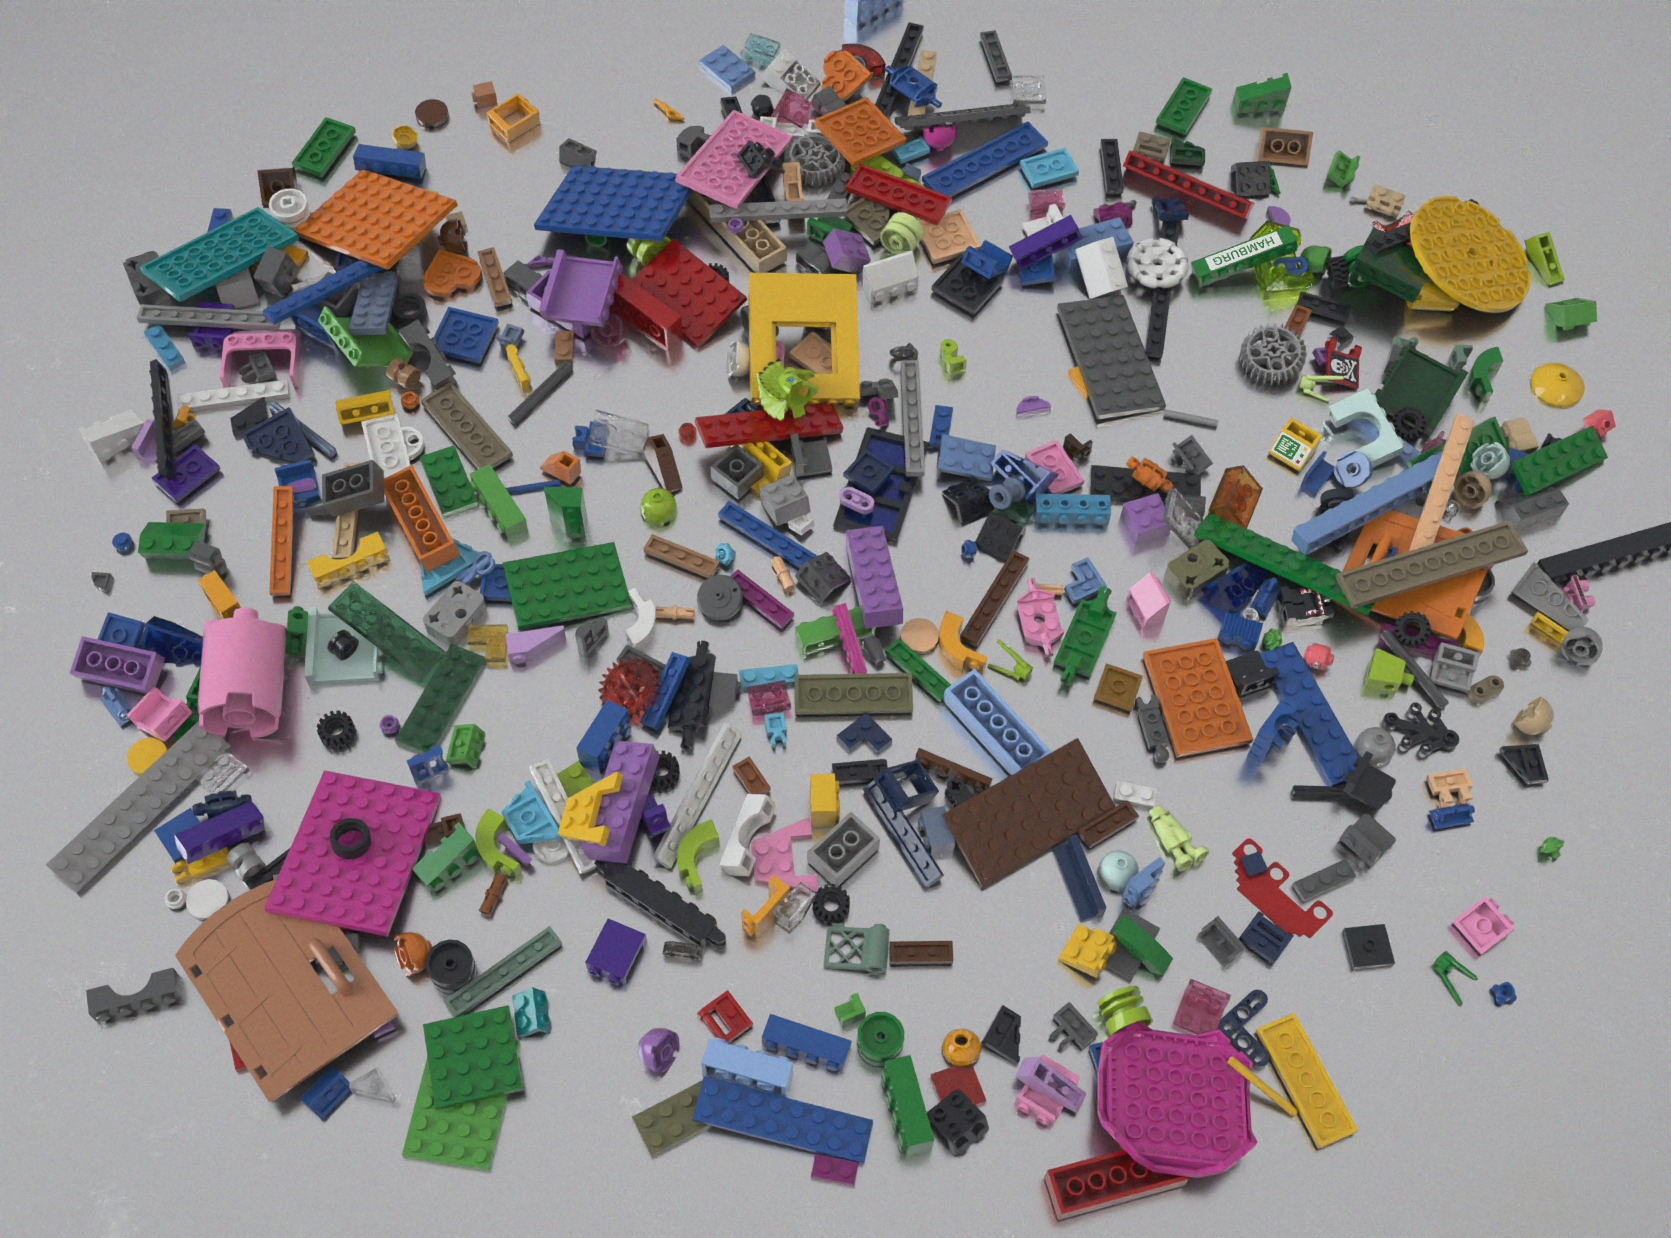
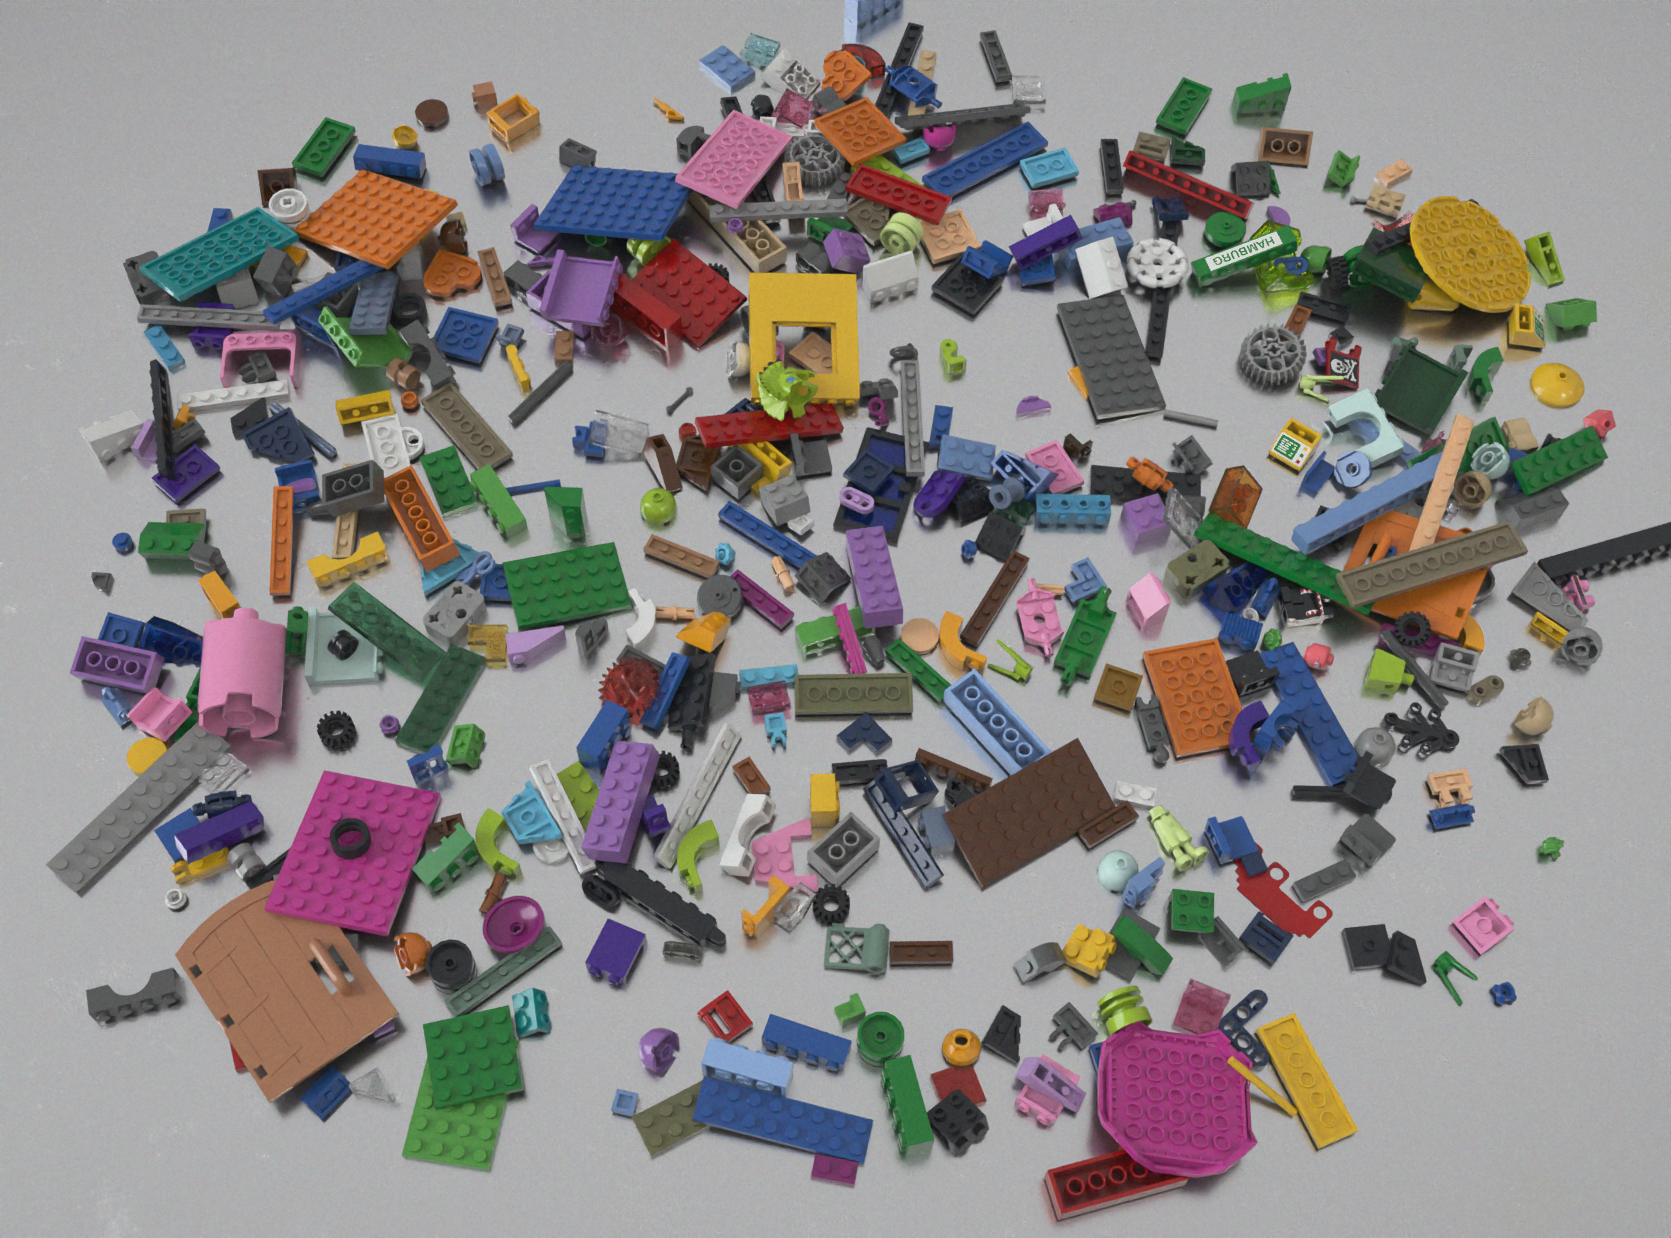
white tile [186,879,229,920] -> none
medium lavender tile [498,832,533,865] -> none
orange slope [540,451,581,485] -> none
yellow wing [558,772,623,846] -> none
black bracket [737,140,785,179] -> none
sand blue tile [903,163,921,180] -> none
dark blue panel [1052,834,1107,922] -> none
black wheel [1320,488,1354,509] -> none
black tyre [1391,406,1426,441] -> none
none -> medium blue wheel [469,143,505,186]
none -> magenta dish [483,896,545,953]
none -> medium lavender bracket [510,204,560,254]
none -> black plate [582,875,620,908]
none -> medium blue plate [611,1089,639,1117]
none -> dark grey hinge [666,387,693,413]
none -> reddish brown wing [676,434,720,491]
none -> light orange slope [676,611,731,653]
none -> dark purple plate [913,471,966,517]
none -> dark grey brick [1014,942,1067,982]
none -> green bracket [1169,889,1214,934]
none -> green wheel [1204,212,1246,248]
none -> blue bracket [1205,816,1258,864]
none -> dark purple arch [1229,700,1270,772]
none -> light nougat plate [1375,159,1413,187]
none -> black wing [1387,930,1427,986]
none -> yellow slope [1509,303,1546,348]

